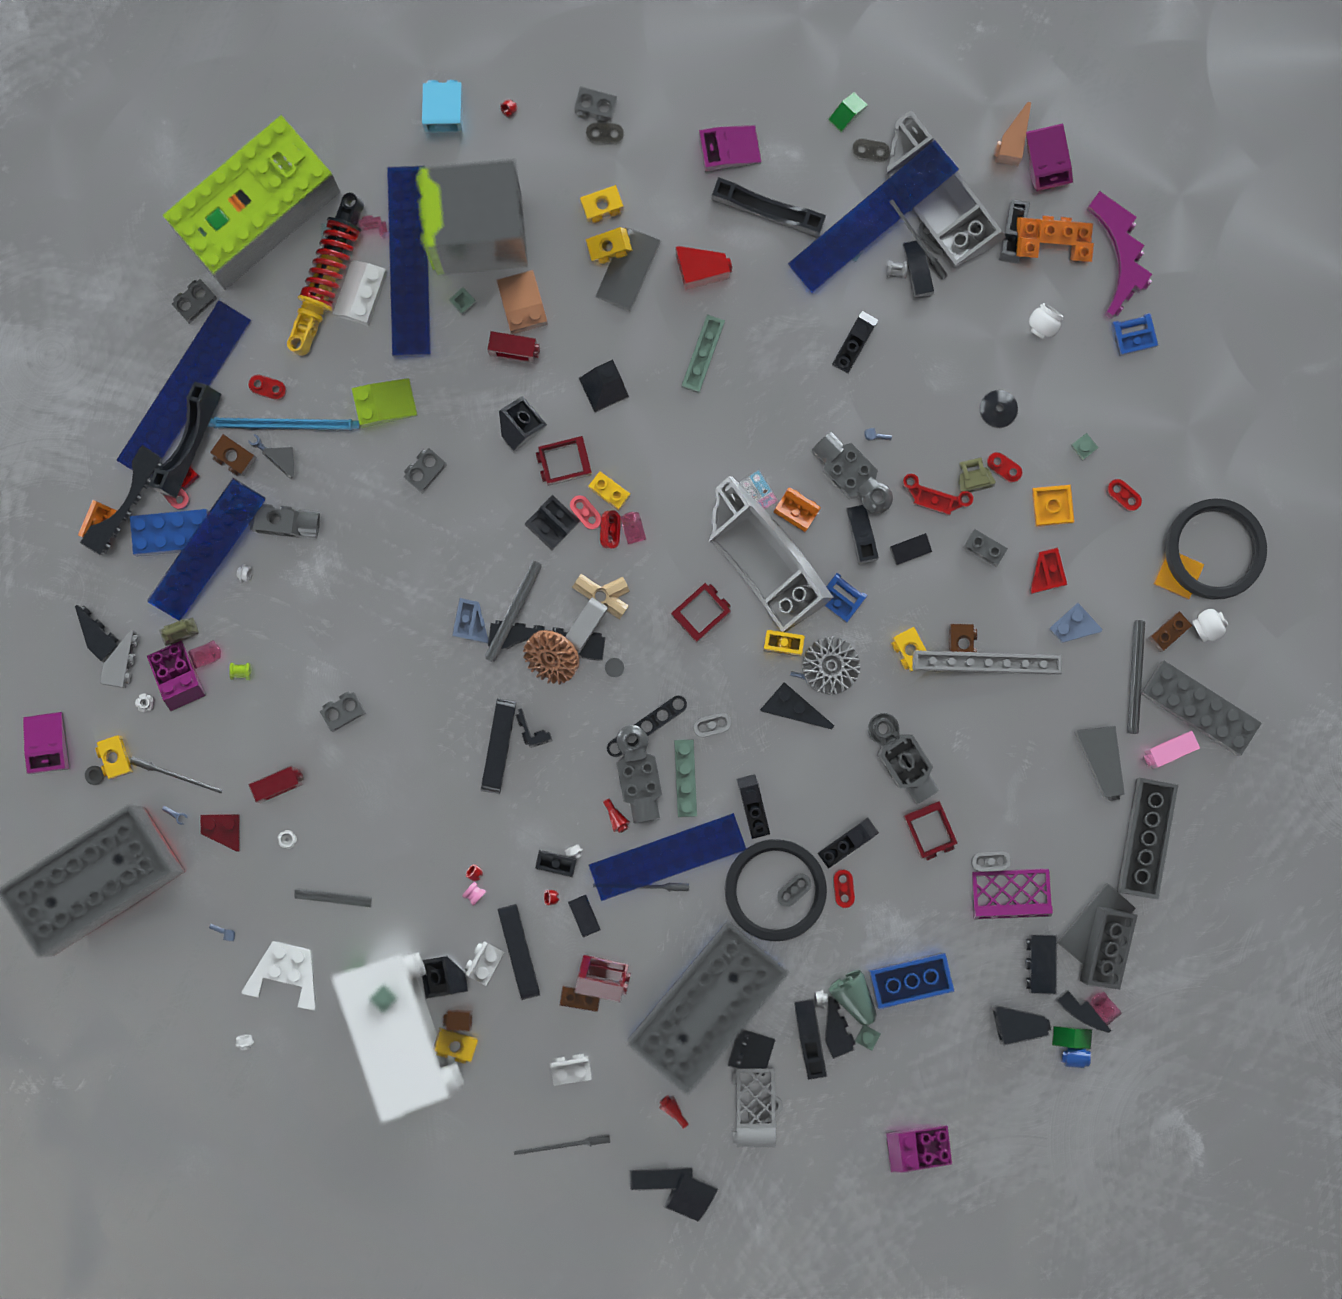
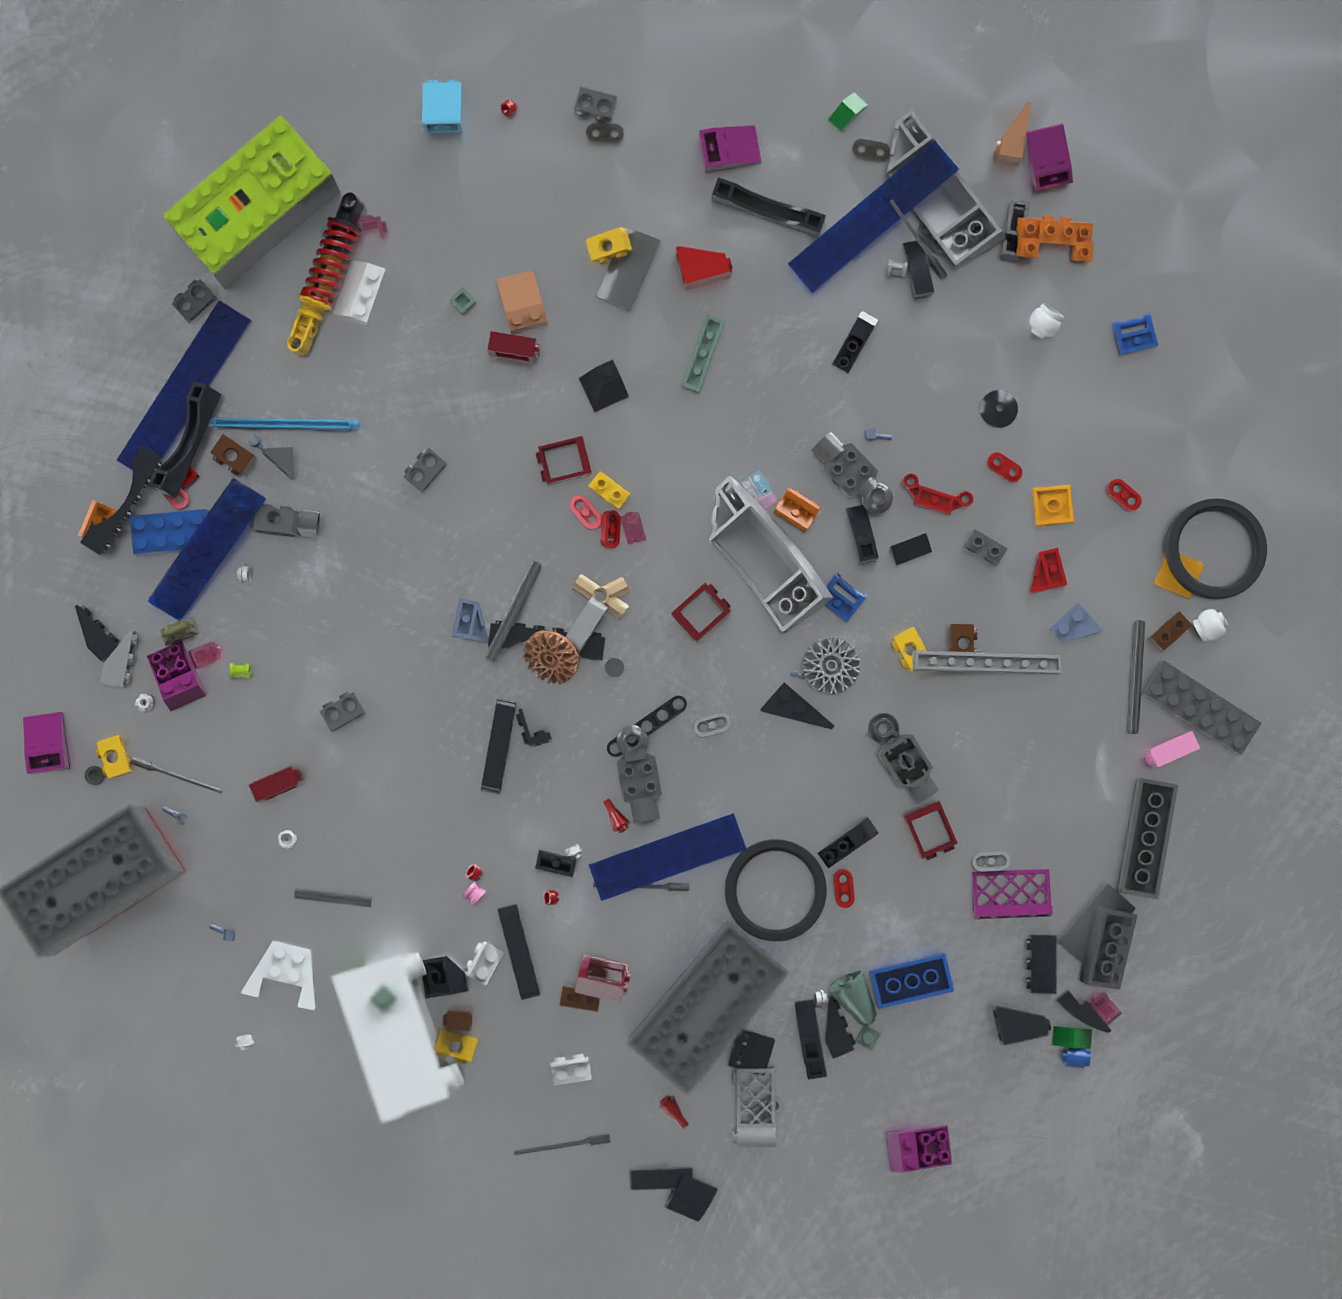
dark red wing [201,814,240,852] -> none
red plate [248,375,287,400] -> none
lime slope [352,378,418,428] -> none
clear blue plate [387,166,431,356] -> none
dark grey piece [417,160,528,275] -> none
black slope [499,396,547,451] -> none
black slope [524,495,580,550] -> none
black slope [568,895,601,937] -> none
yellow brick [580,185,624,223] -> none
sand green plate [674,739,697,817] -> none
black slope [737,774,770,839] -> none
yellow brick [763,630,805,656] -> none
dark grey plate [777,874,811,906] -> none
olive piece [958,457,996,493] -> none
sand green plate [1071,433,1098,460] -> none
dark grey slope [1075,726,1125,801] -> none
magenta arch [1087,191,1152,319] -> none

